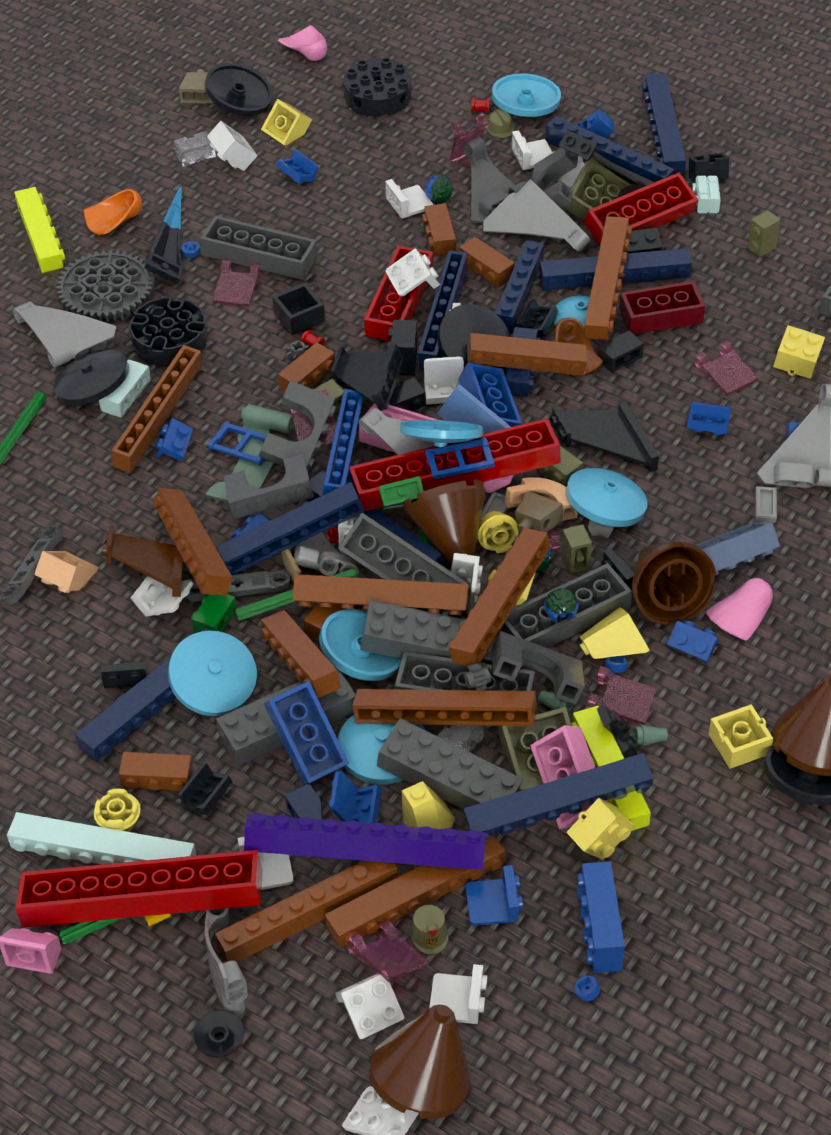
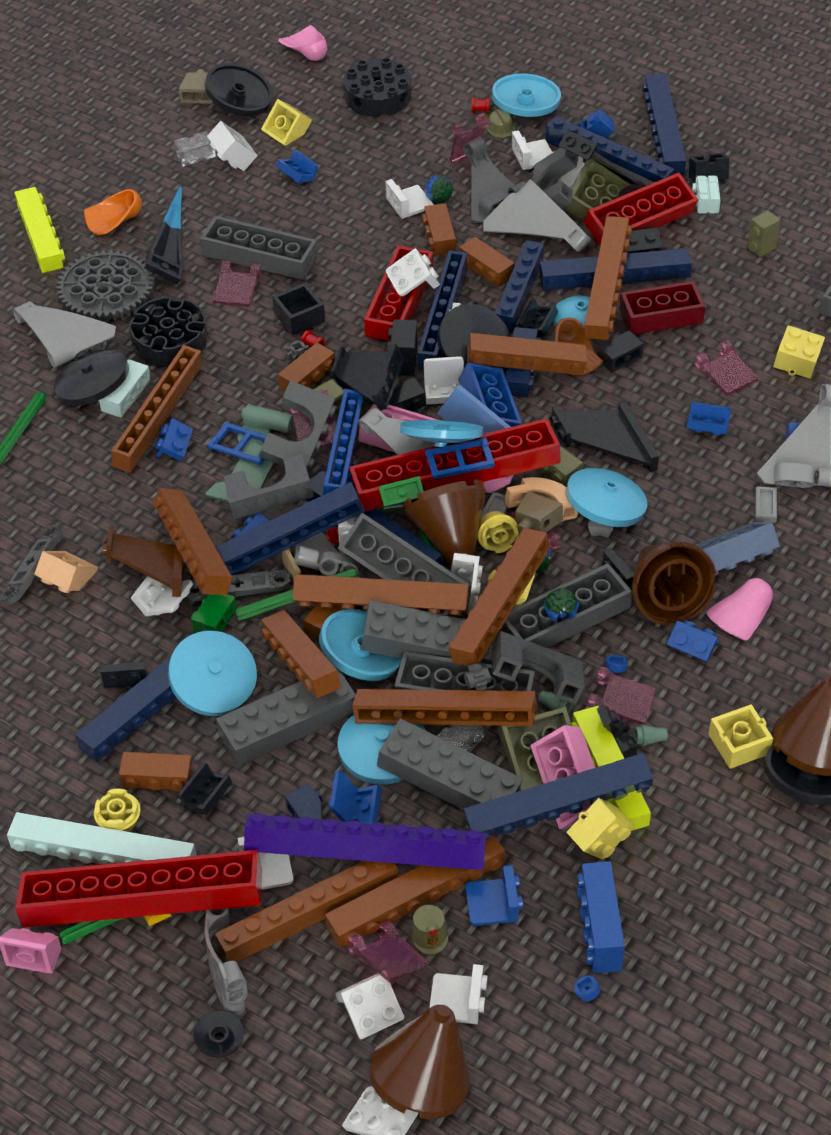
blue tile [181,241,200,258] -> none
blue brick [264,681,349,786] -> none
light yellow slope [402,781,455,829] -> none
olive brick [562,525,592,575] -> none
light yellow slope [579,607,650,659] -> none

